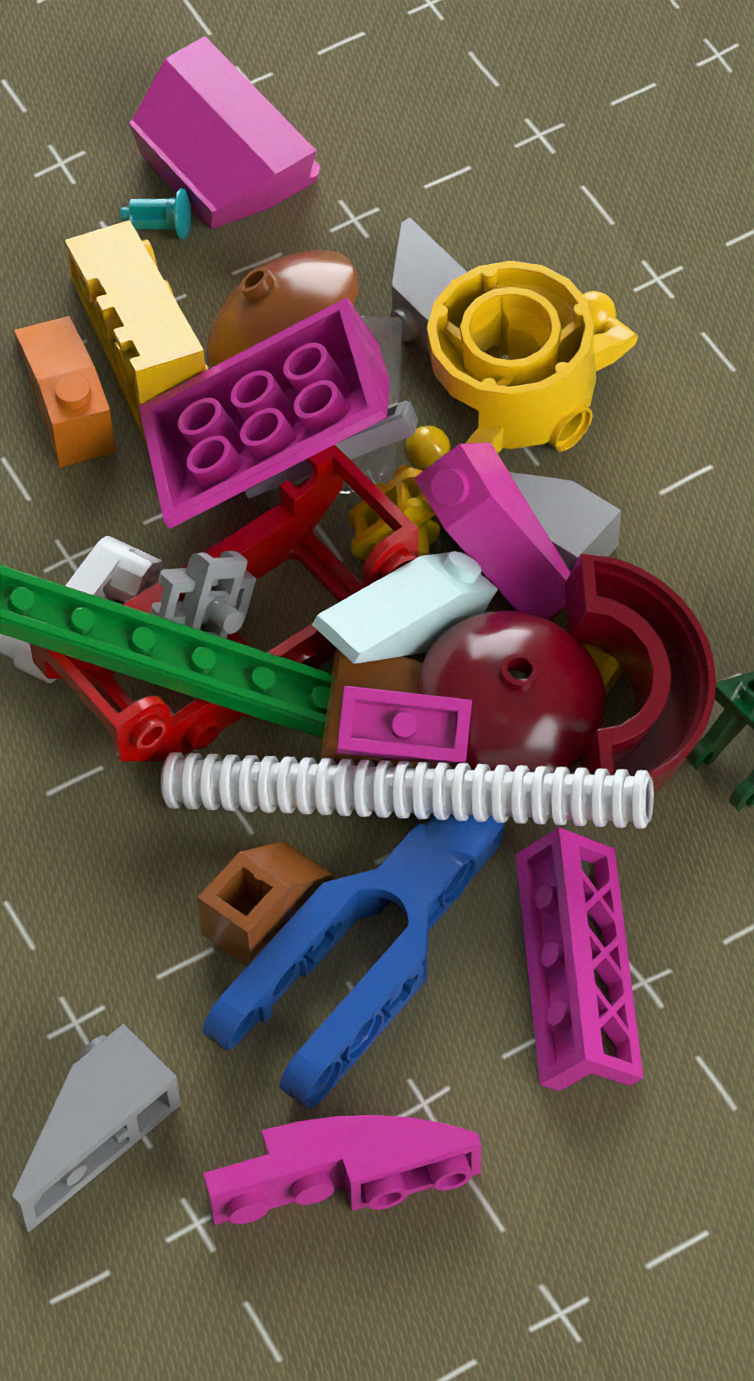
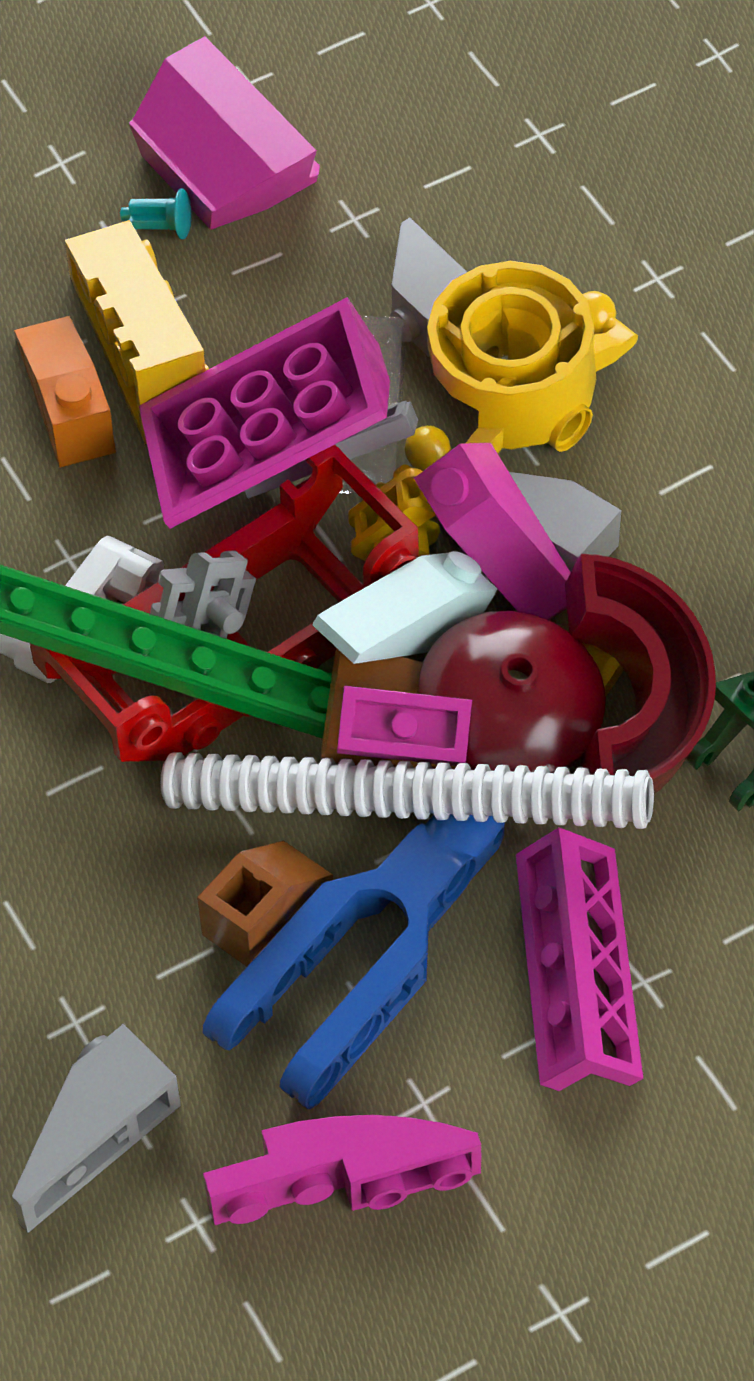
dark orange dish [206,250,360,368] -> none

